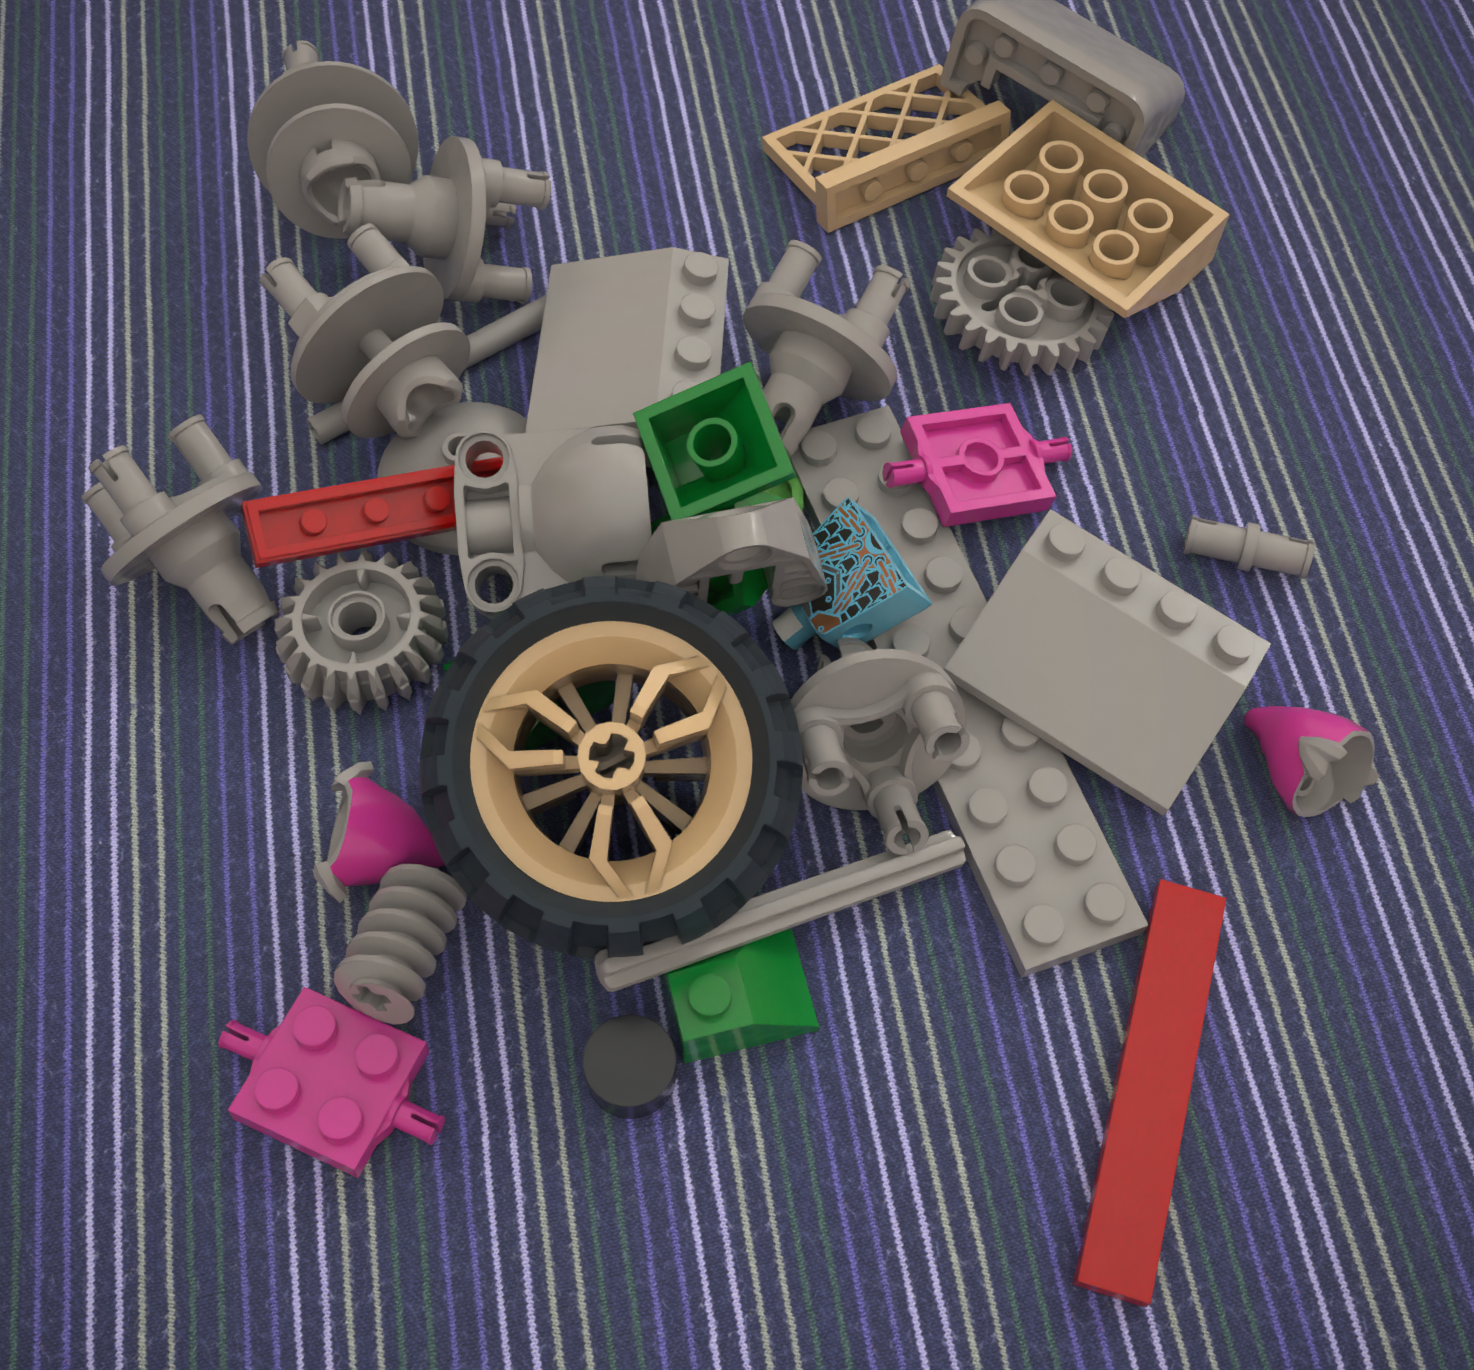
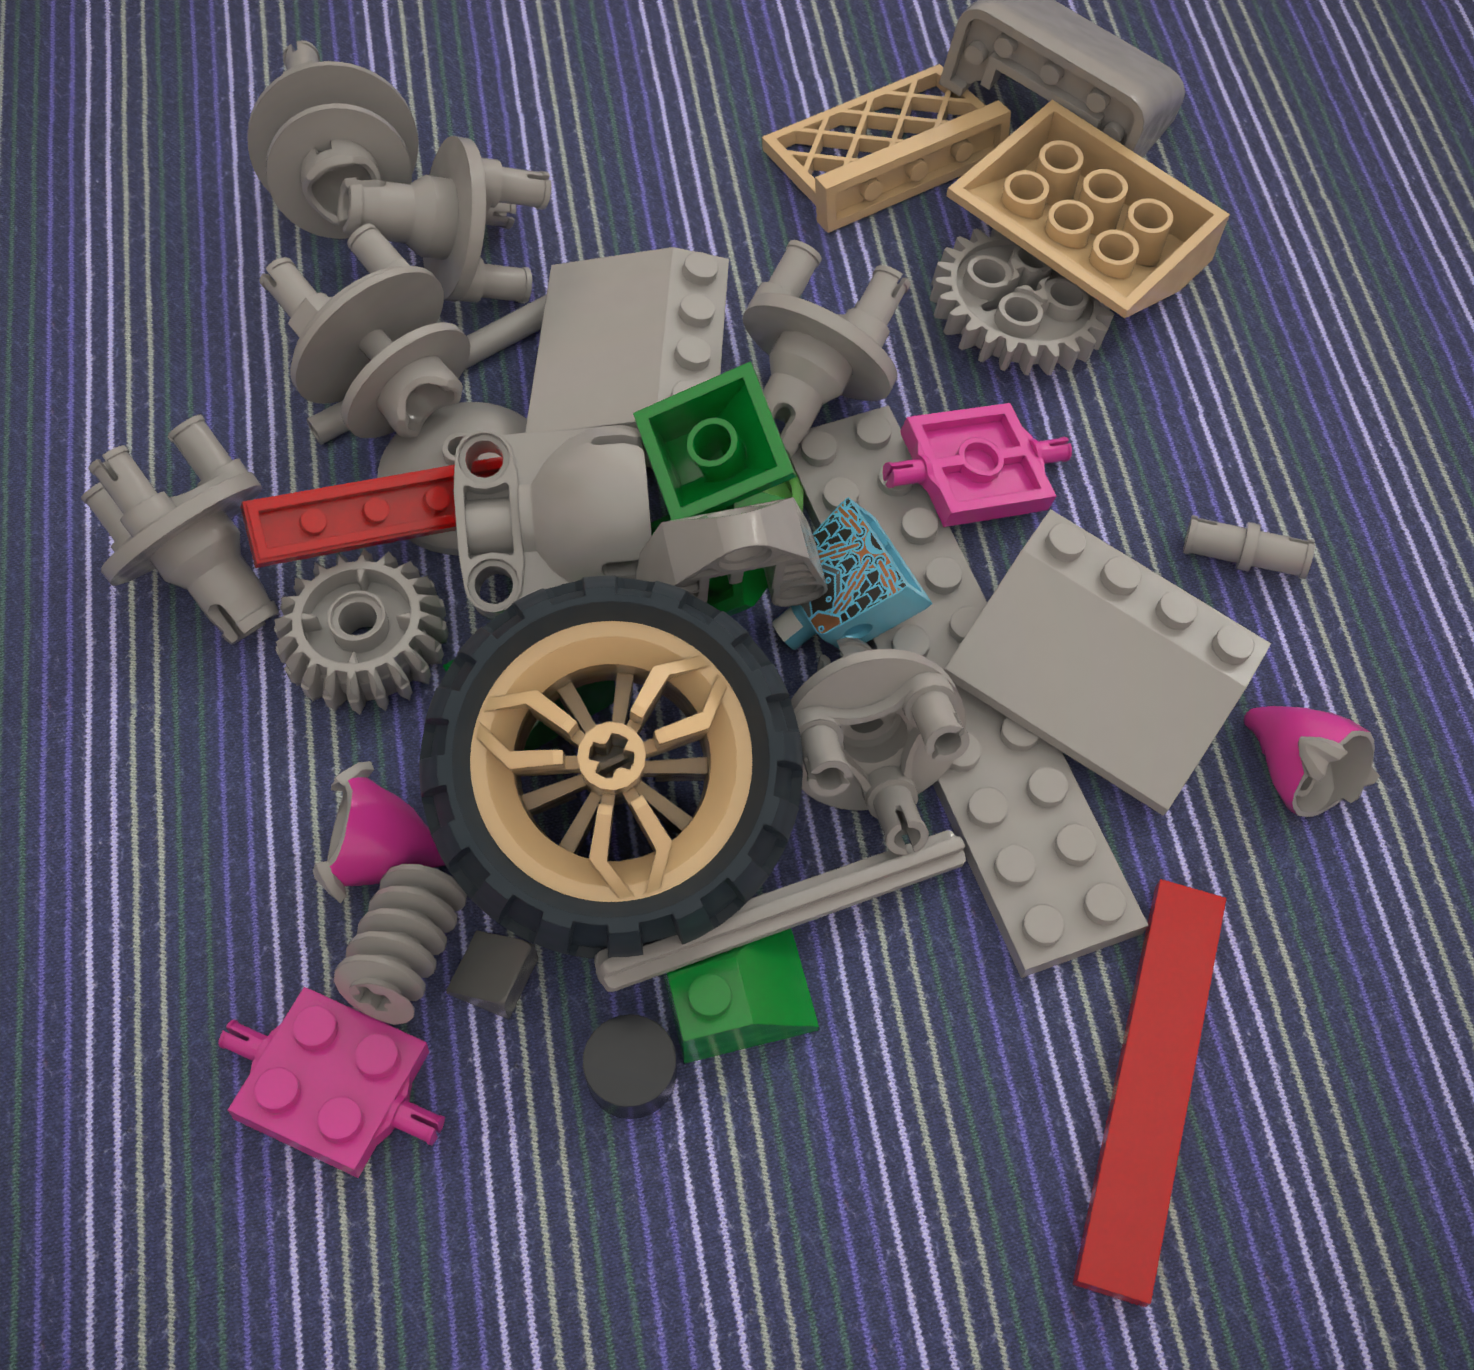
none -> dark grey slope [446,930,539,1020]

